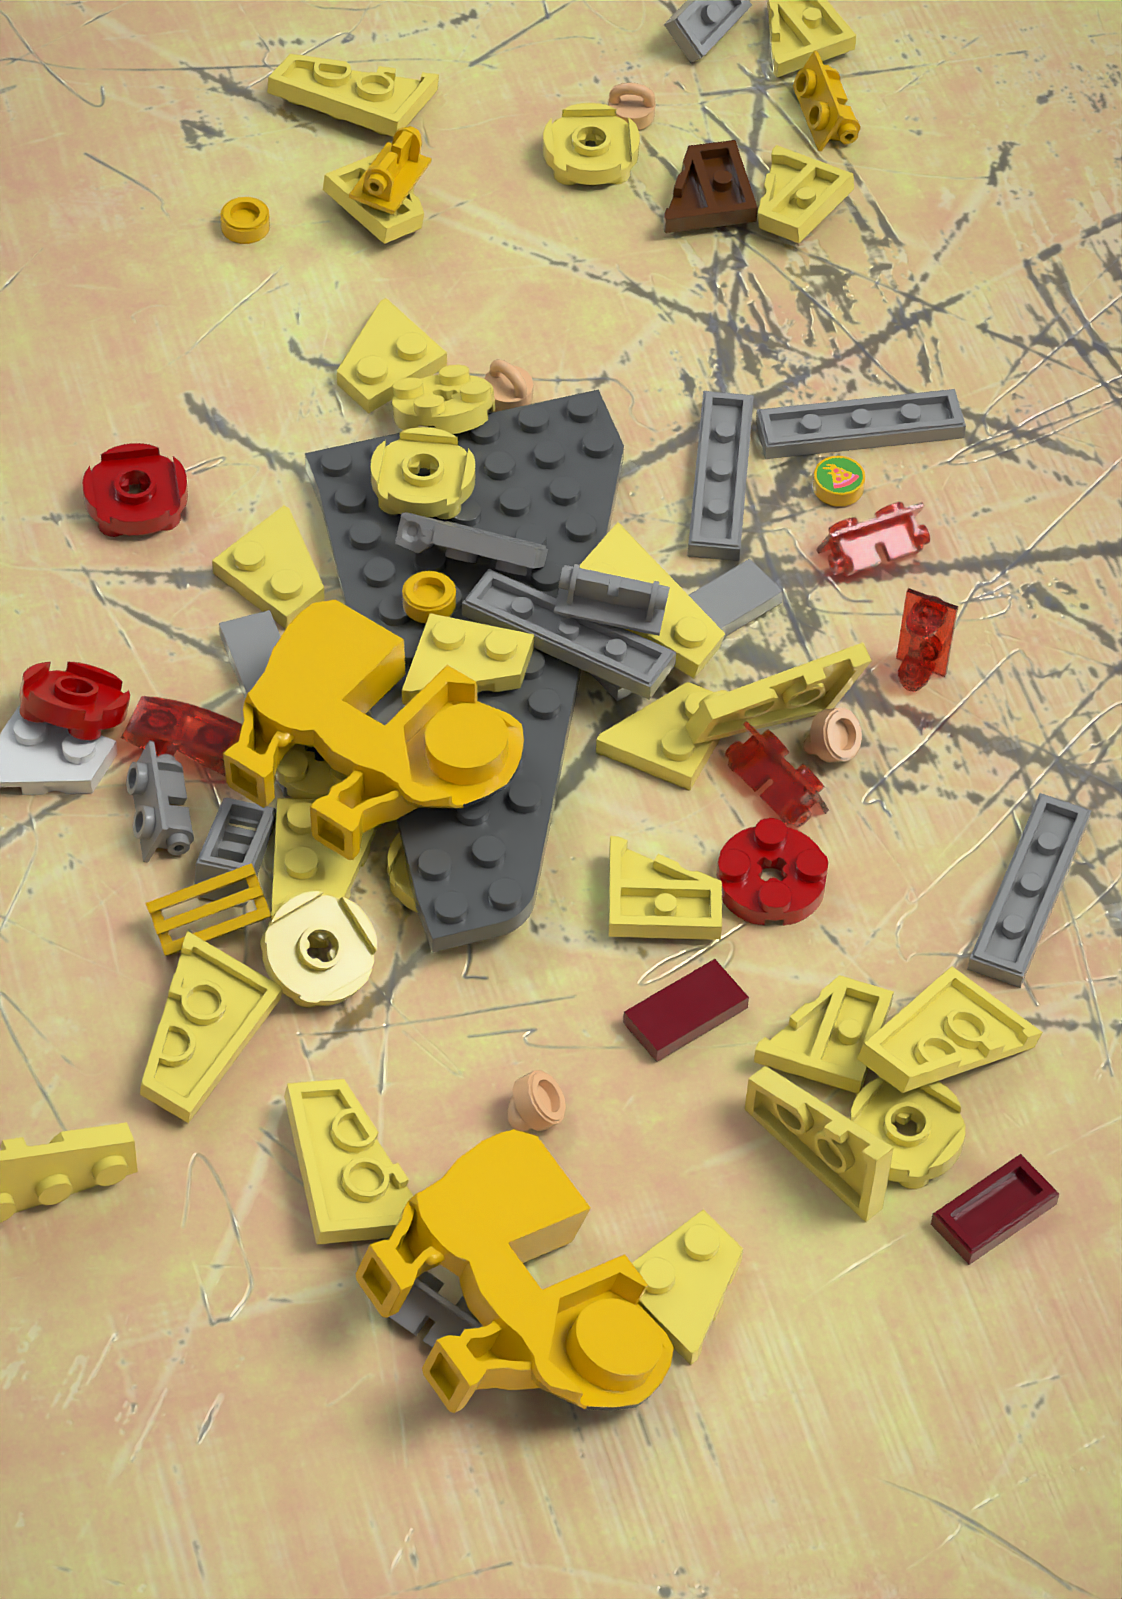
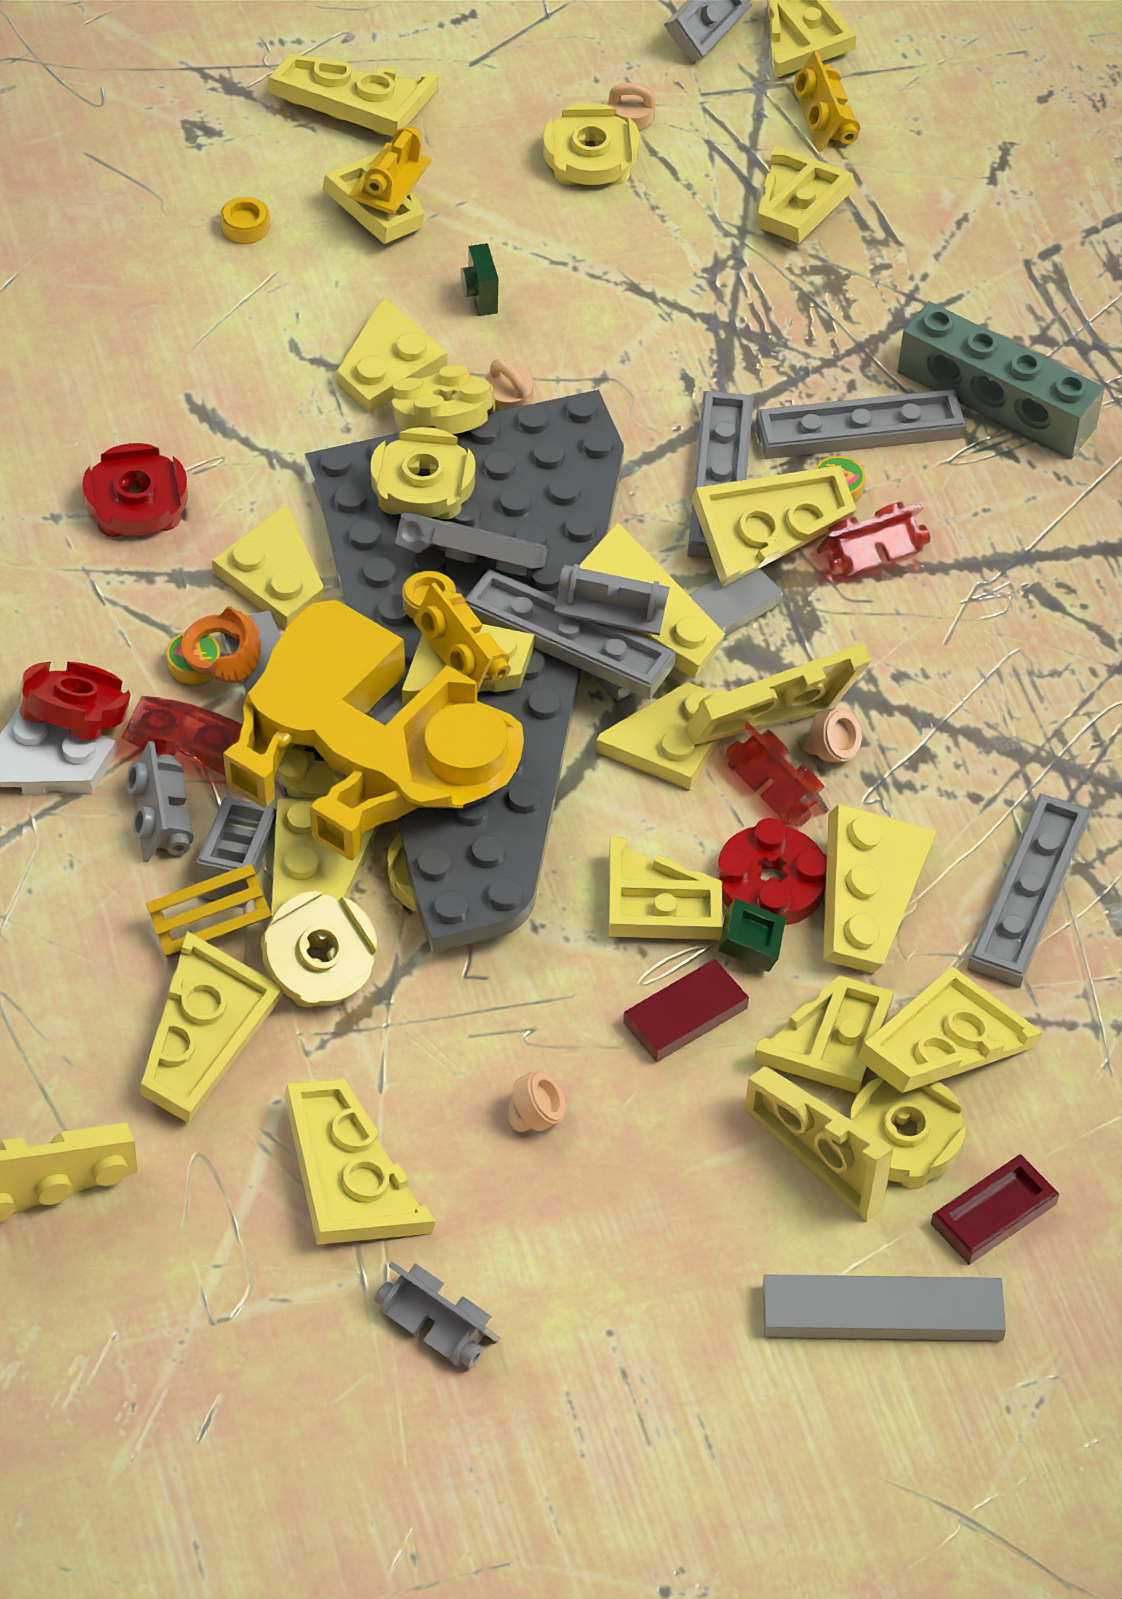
yellow animal [355,1129,674,1413] -> none
light yellow wing [632,1209,743,1365] -> none
reddish brown wing [663,140,758,233] -> none
clear red hinge [896,588,959,692] -> none
none -> tile [166,633,221,685]
none -> orange piece [181,606,262,684]
none -> yellow hinge [414,582,511,692]
none -> dark green plate [460,243,499,316]
none -> light yellow wing [691,465,857,588]
none -> dark green plate [718,897,786,972]
none -> light grey tile [762,1274,1006,1341]
none -> light yellow wing [823,804,937,974]
none -> sand green brick [897,301,1105,459]

